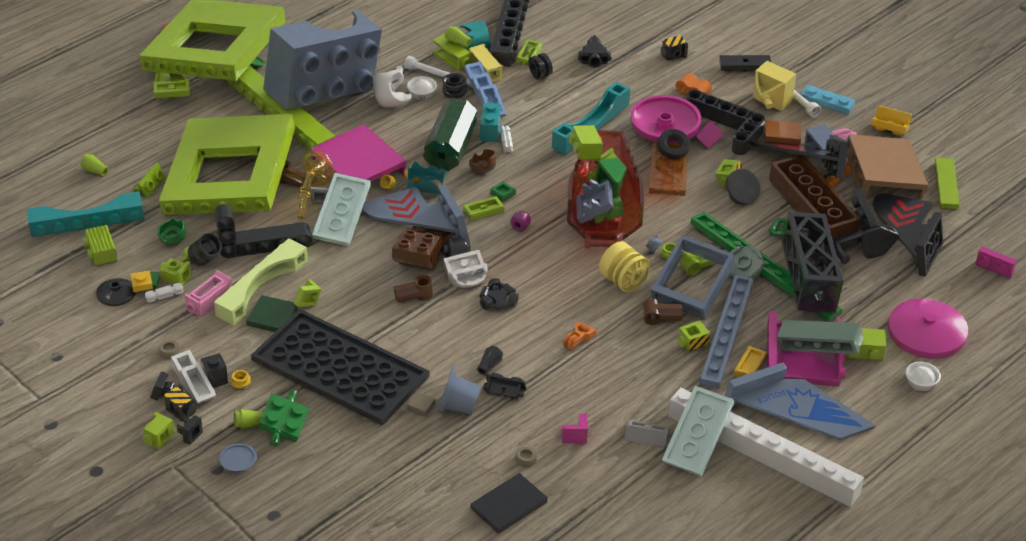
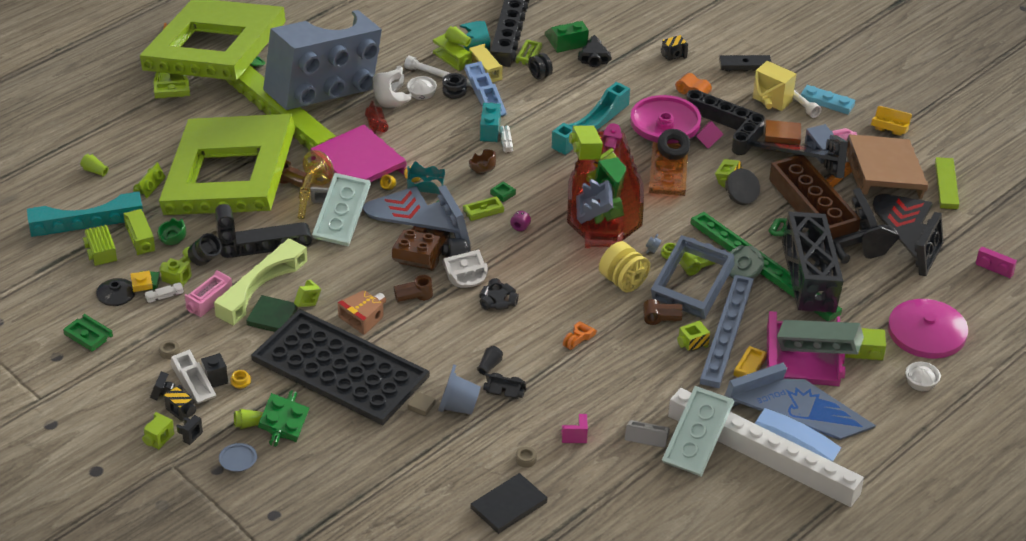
dark green brick [423,98,477,171] -> none
none -> green plate [63,314,113,352]
none -> lime window [123,209,156,255]
none -> nougat torso [338,291,386,335]
none -> clear red hinge [365,100,389,134]
none -> green slope [545,21,589,53]
none -> dark pink hips [602,123,622,153]
none -> light blue slope [755,408,841,462]

